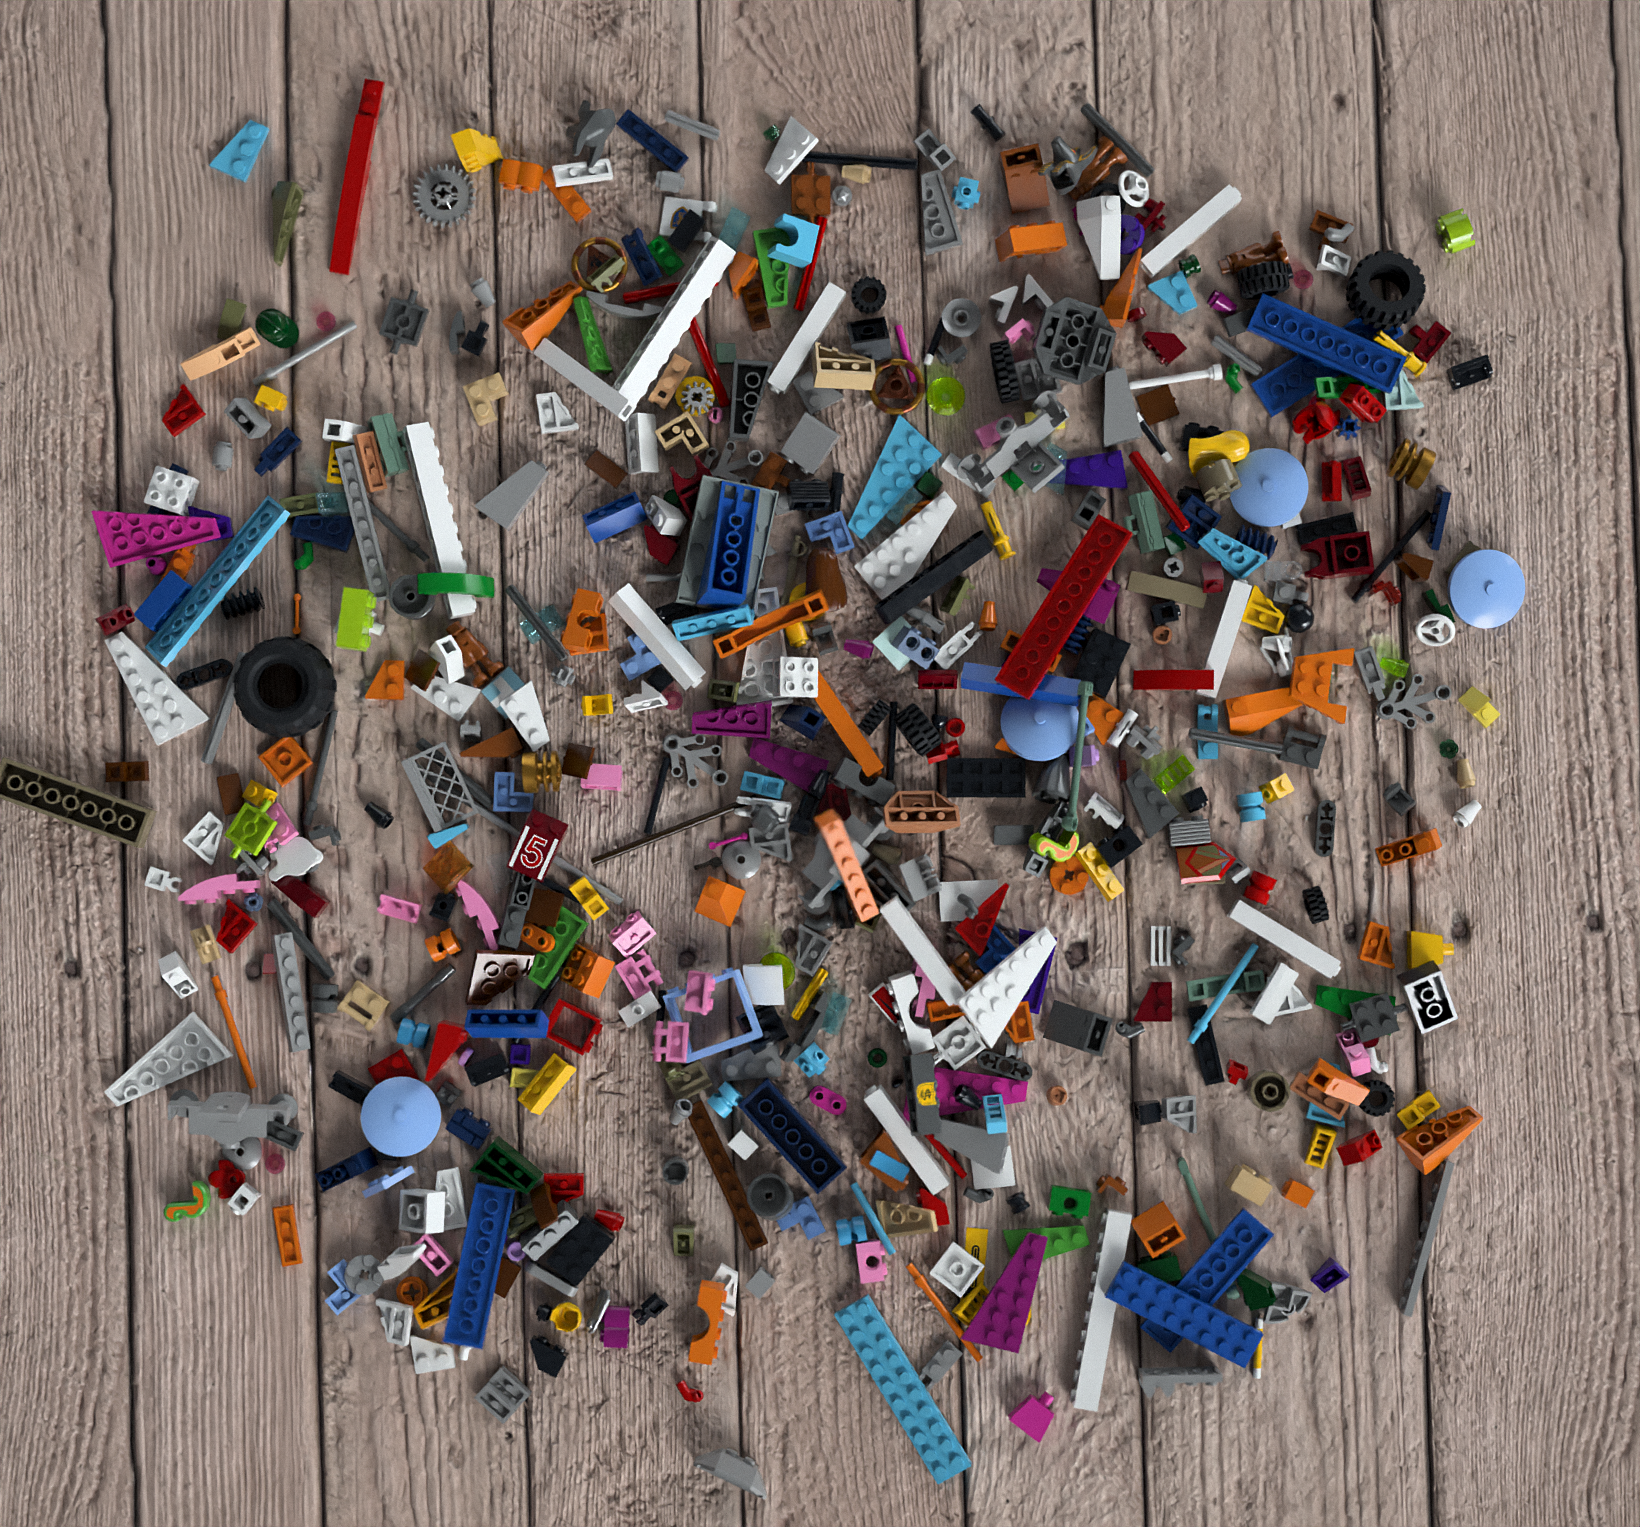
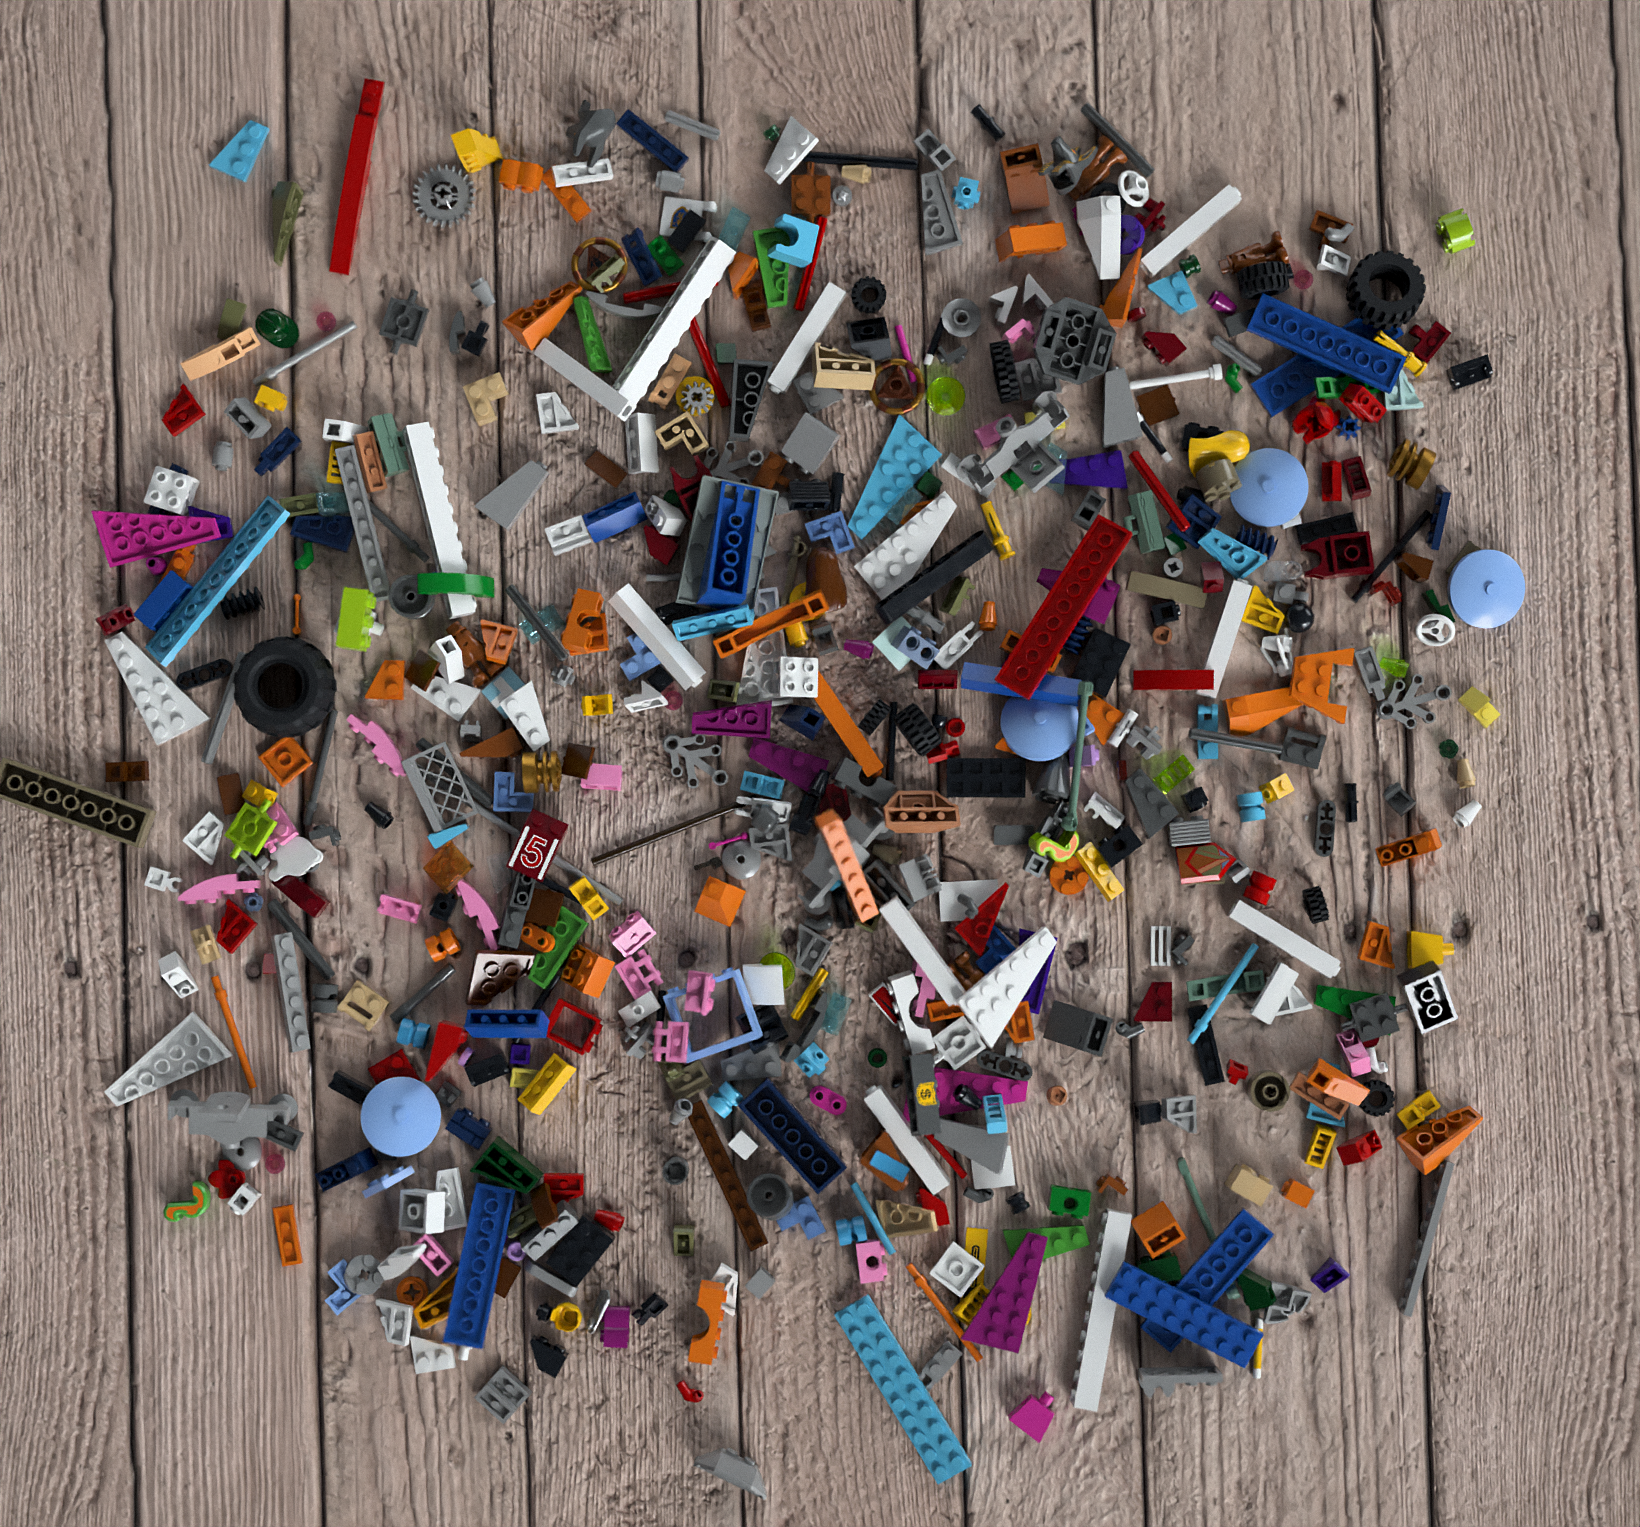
black bar [644,757,671,834] -> none
bright pink hinge [708,407,723,423] -> none
none -> bright pink slope [346,714,406,777]
none -> orange wing [480,619,518,665]
none -> white plate [545,515,592,556]
none -> light grey hips [623,1021,654,1059]
none -> black axle [1343,783,1359,823]

